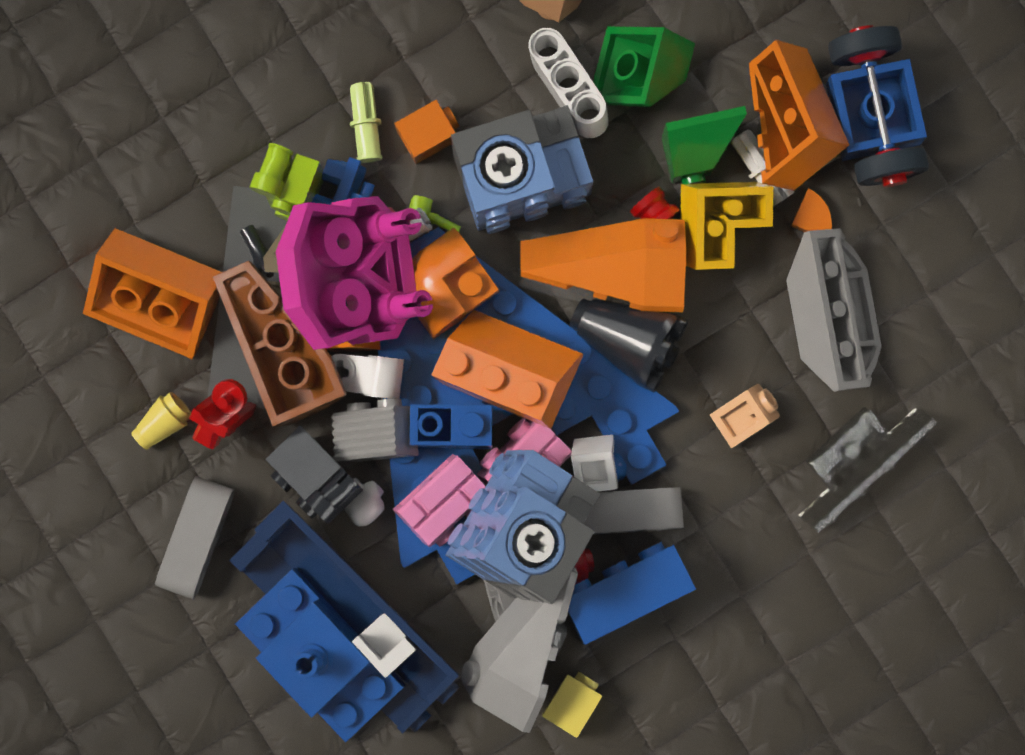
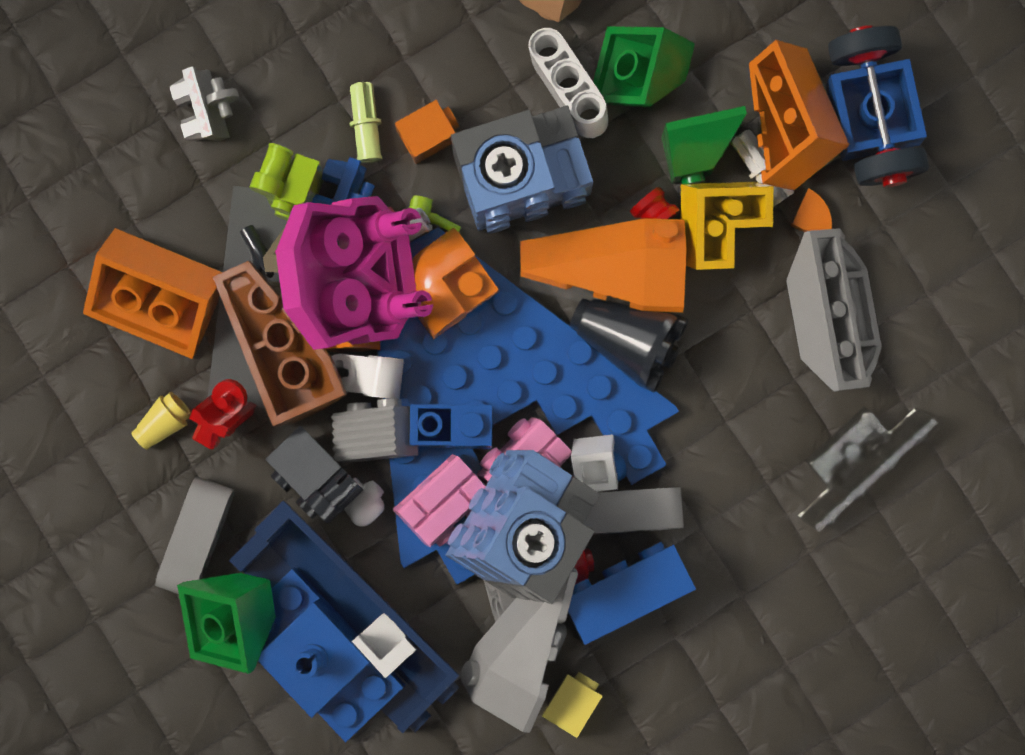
orange slope [431,310,583,429] -> none
light nougat bracket [710,384,780,448] -> none
none -> light grey hips [170,66,239,141]
none -> green slope [177,573,276,674]

